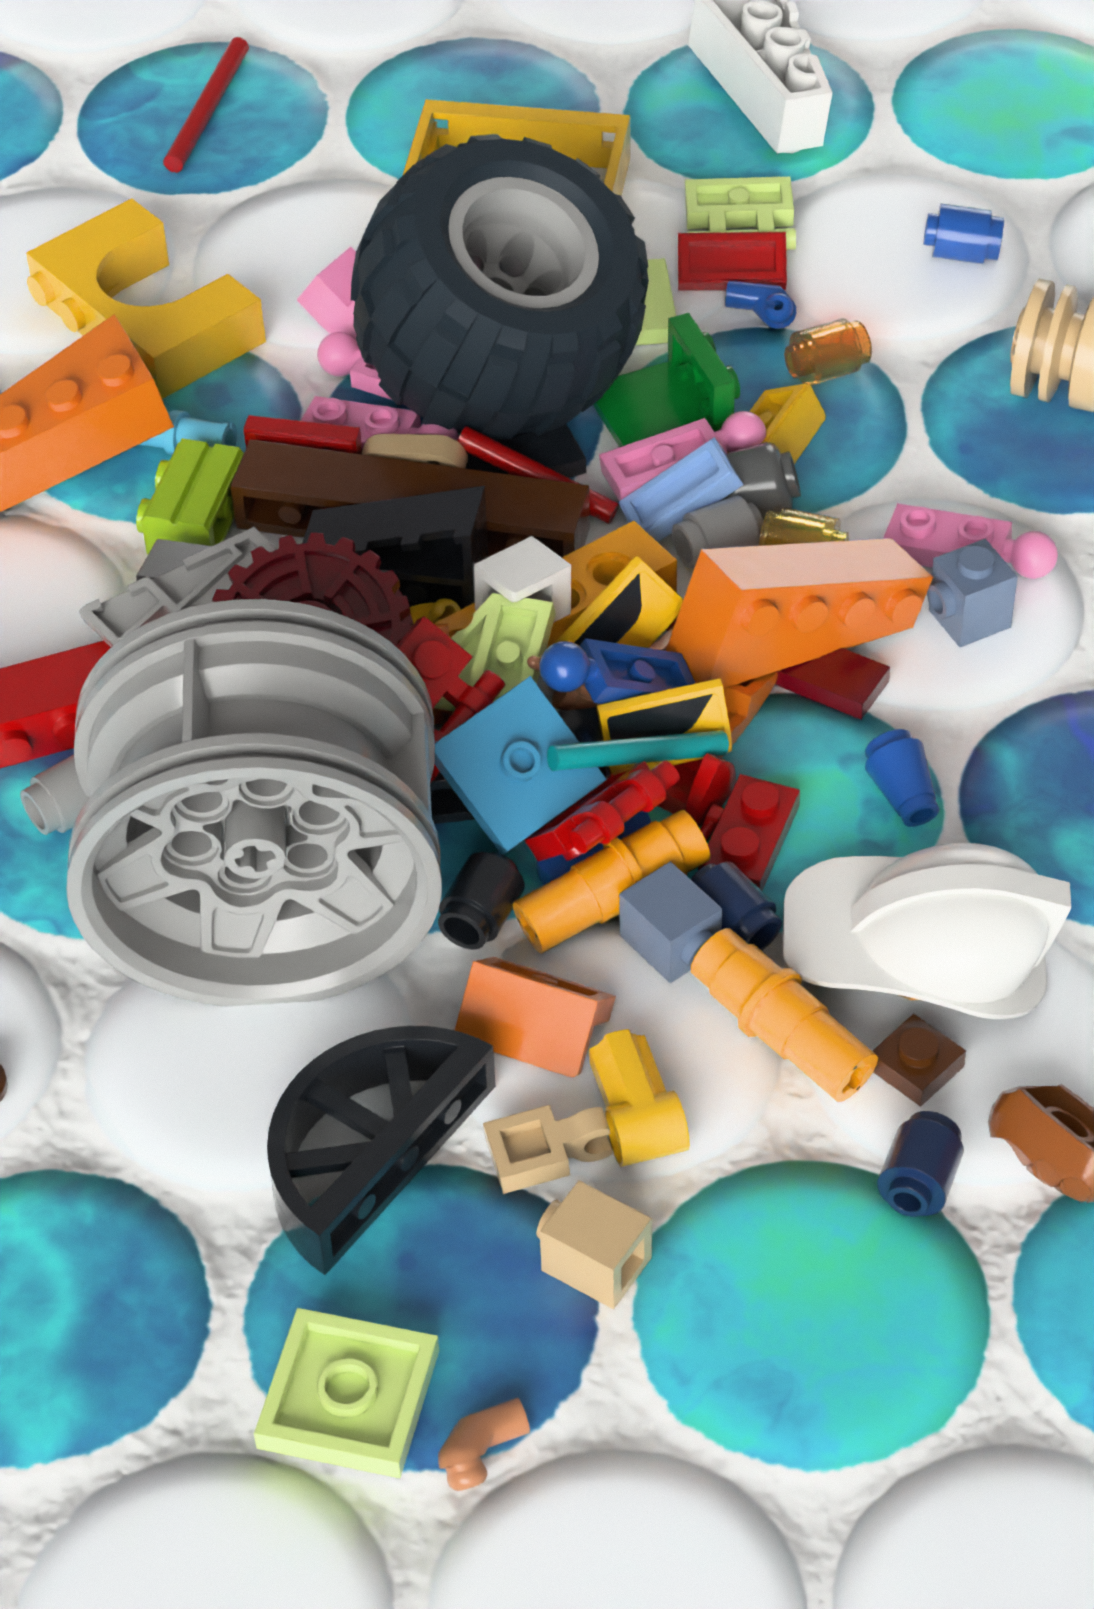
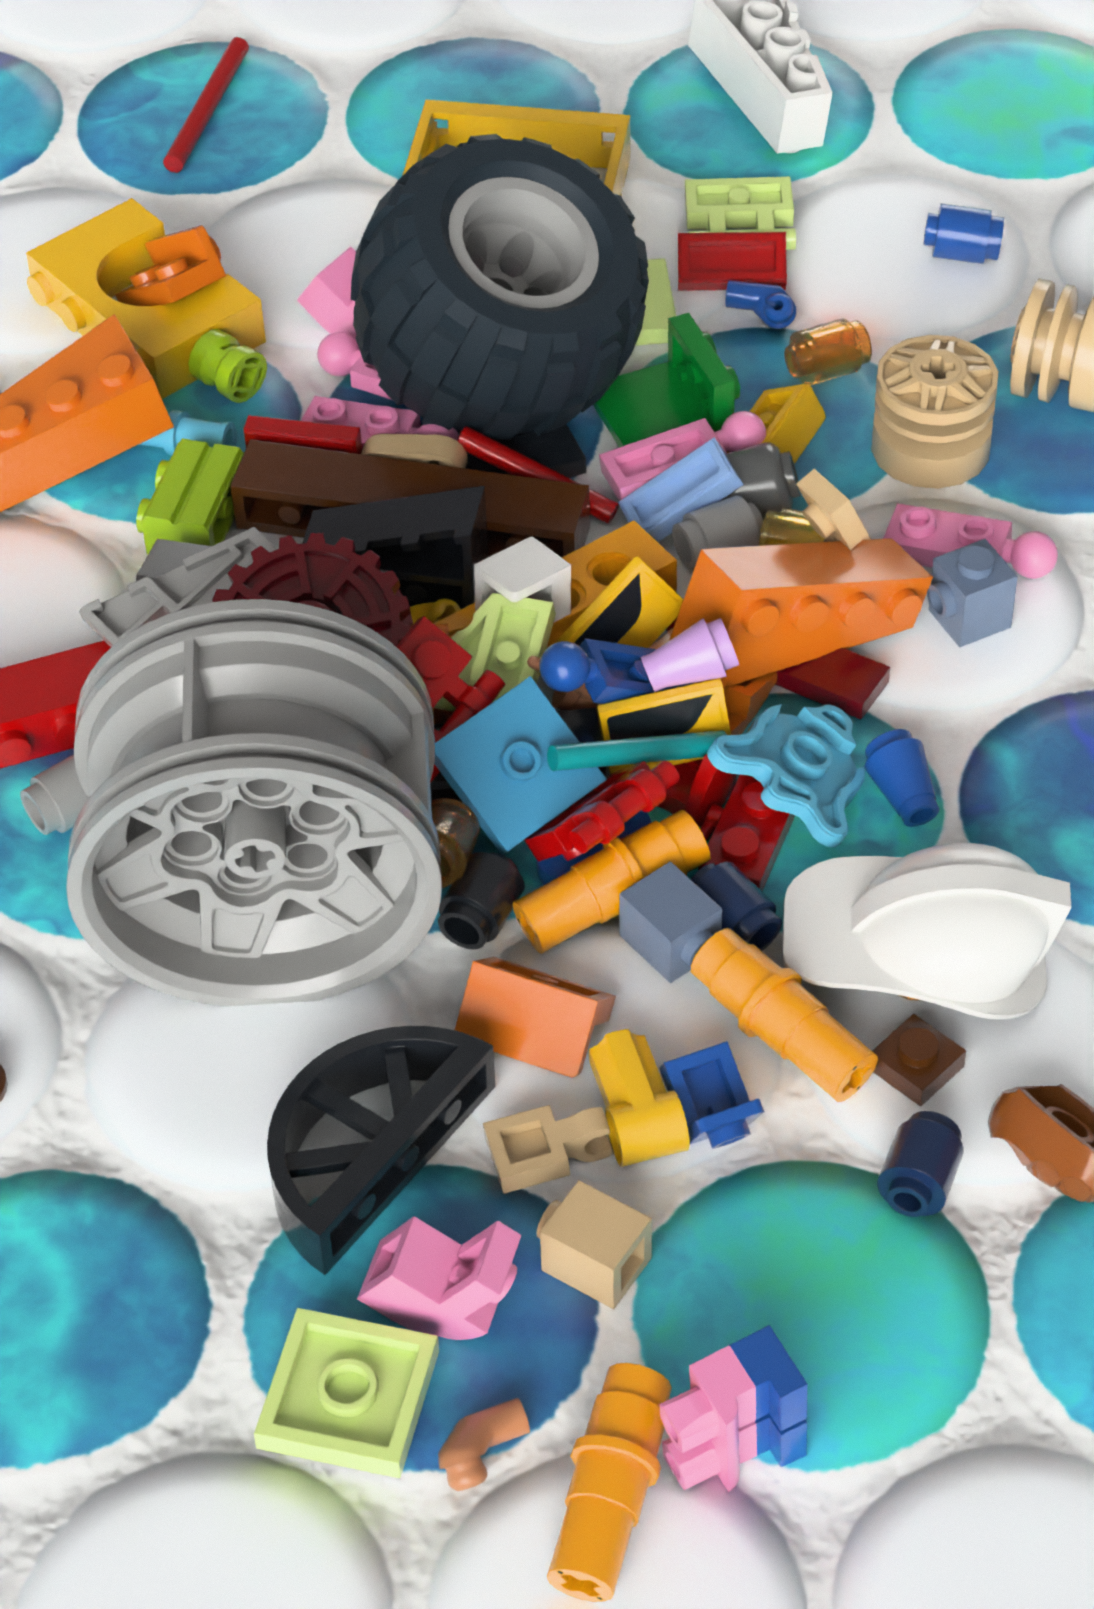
none -> orange bracket [115,225,226,306]
none -> lime wheel [188,328,267,403]
none -> bright pink brick [357,1216,522,1340]
none -> clear orange brick [431,798,480,888]
none -> light orange piece [547,1363,672,1602]
none -> lavender cone [640,618,739,692]
none -> blue bracket [659,1041,764,1149]
none -> bright pink hips [660,1325,808,1492]
none -> medium azure tile [707,704,865,847]
none -> tan plate [796,468,871,550]
none -> tan wheel [871,335,999,489]

